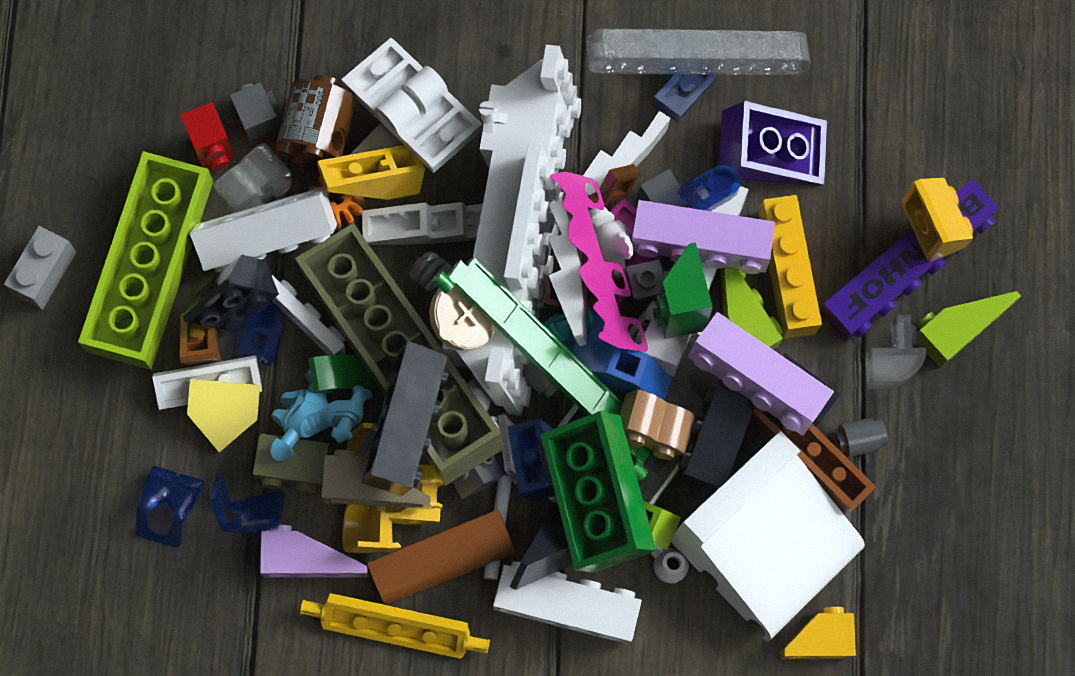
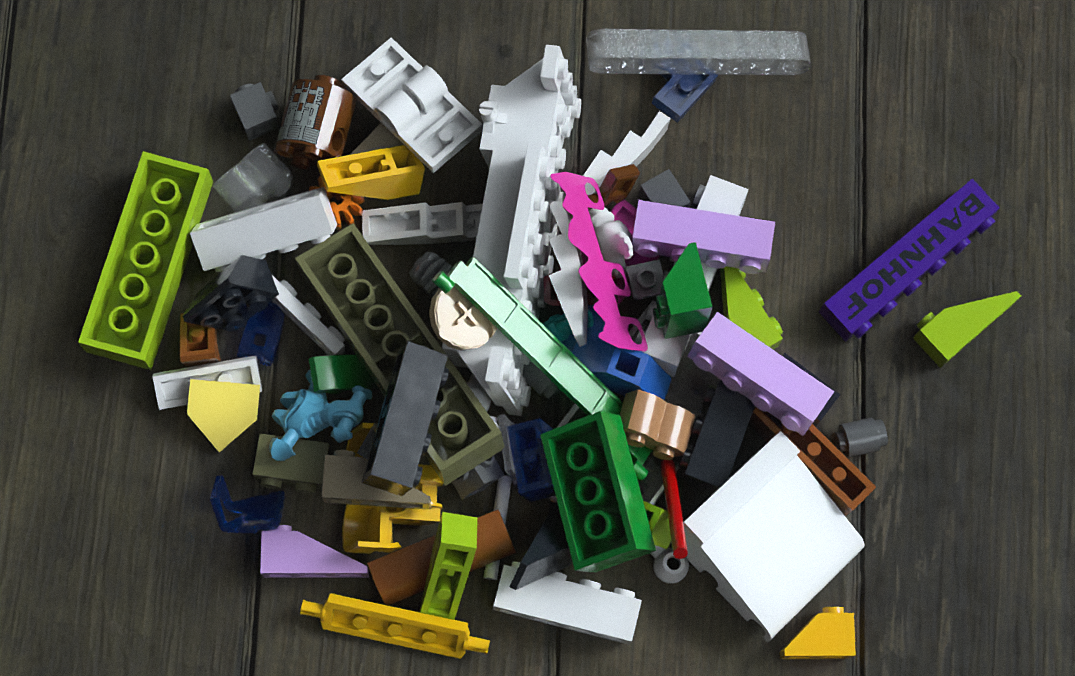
light grey brick [4,226,76,310] -> none
clear blue piece [135,466,205,547] -> none
red brick [180,102,235,171] -> none
clear blue plate [677,165,741,211] -> none
dark purple slope [719,101,827,186] -> none
yellow brick [758,195,822,339] -> none
clear brick [865,315,926,389] -> none
yellow slope [900,178,973,263] -> none
none -> lime slope [420,512,477,620]
none -> red bar [661,460,688,559]

